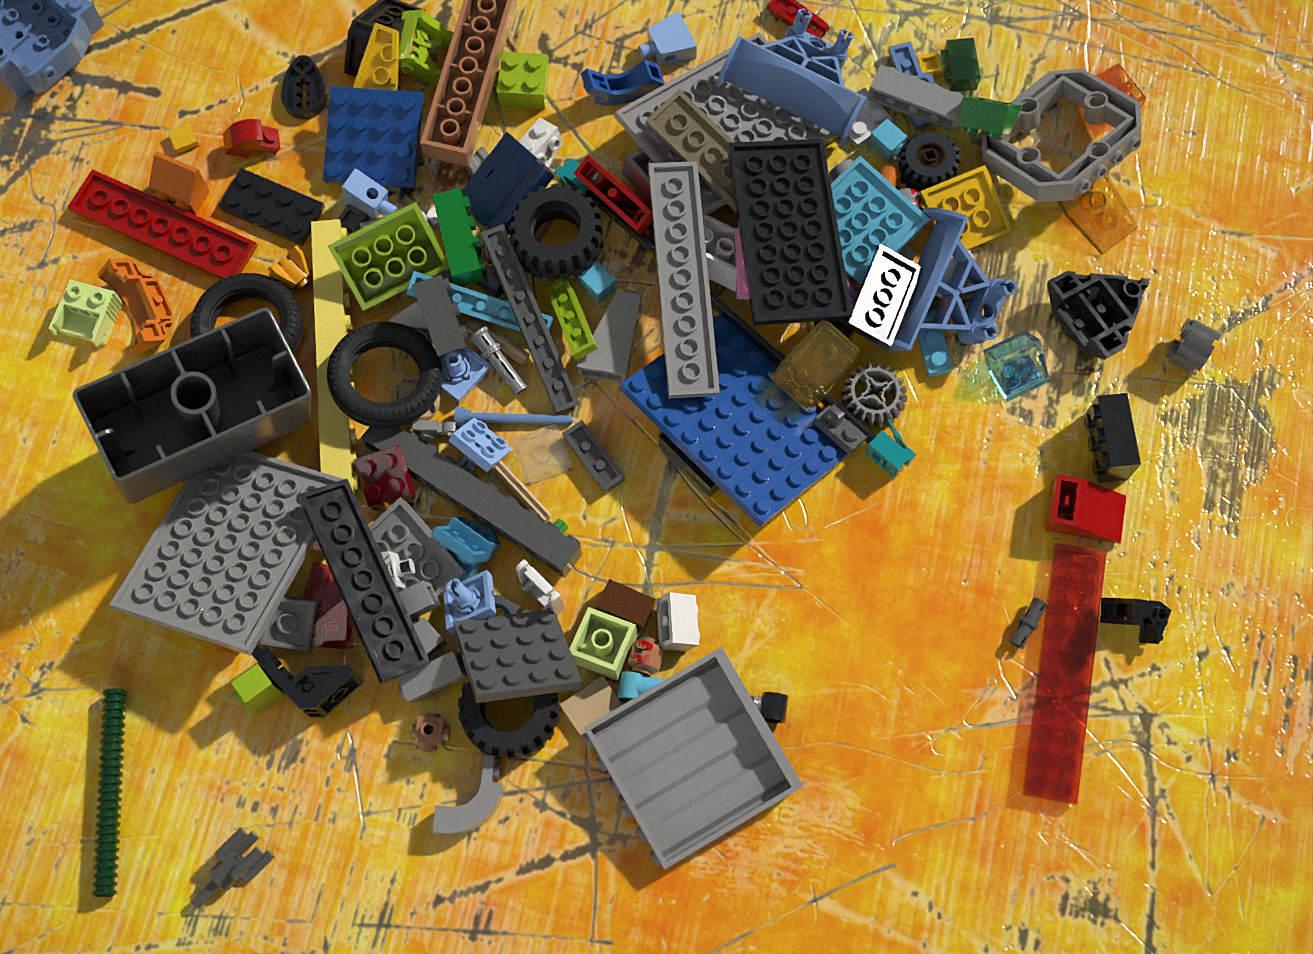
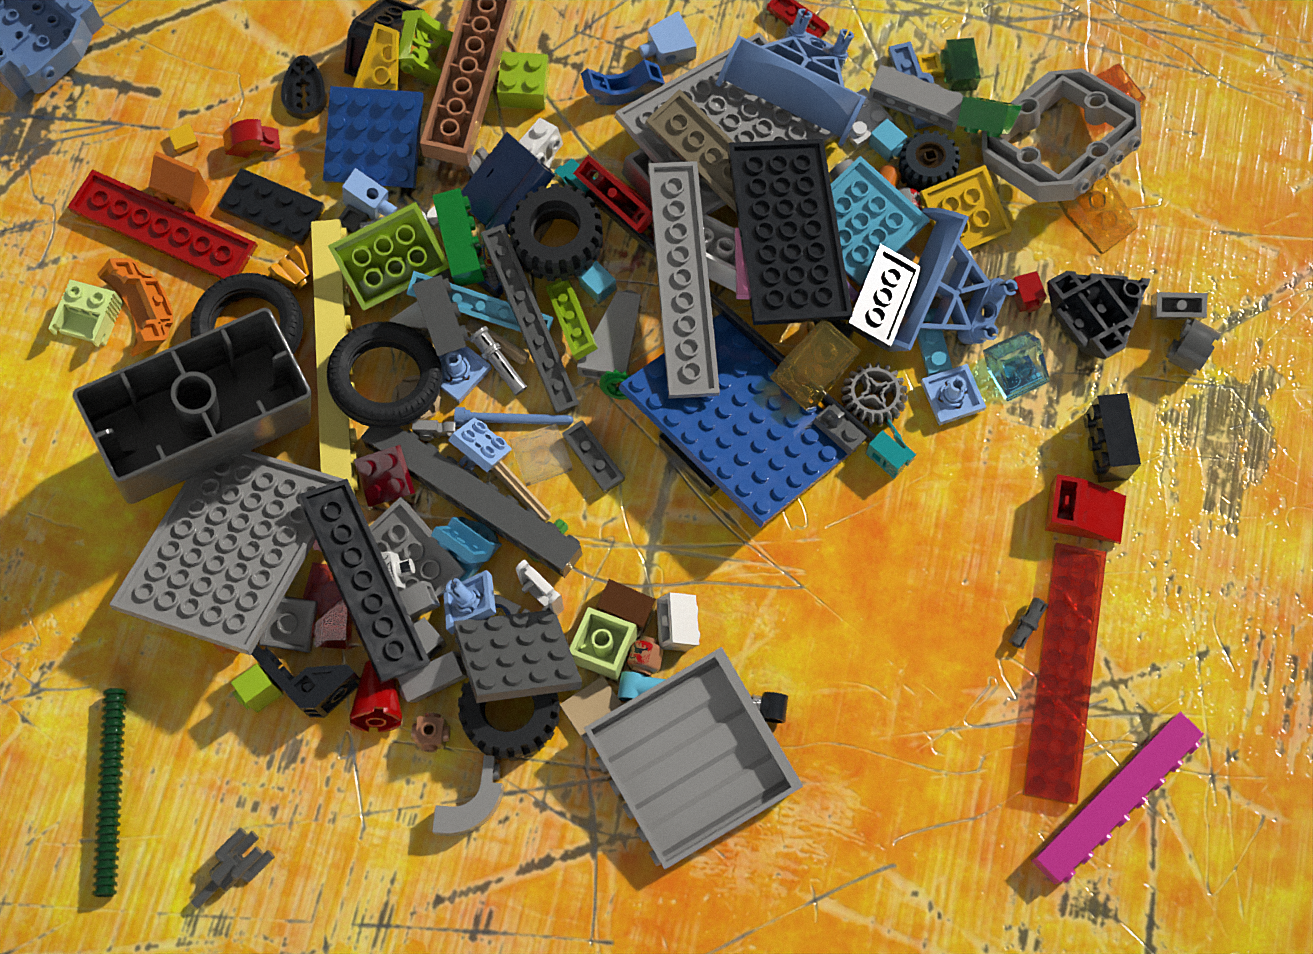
black tile [1100,597,1171,644] -> none
none -> red cone [349,660,403,732]
none -> green gear [599,369,632,400]
none -> light blue plate [921,364,986,425]
none -> red brick [1013,271,1047,312]
none -> dark pink brick [1031,711,1204,885]
none -> light grey brick [1151,292,1207,320]

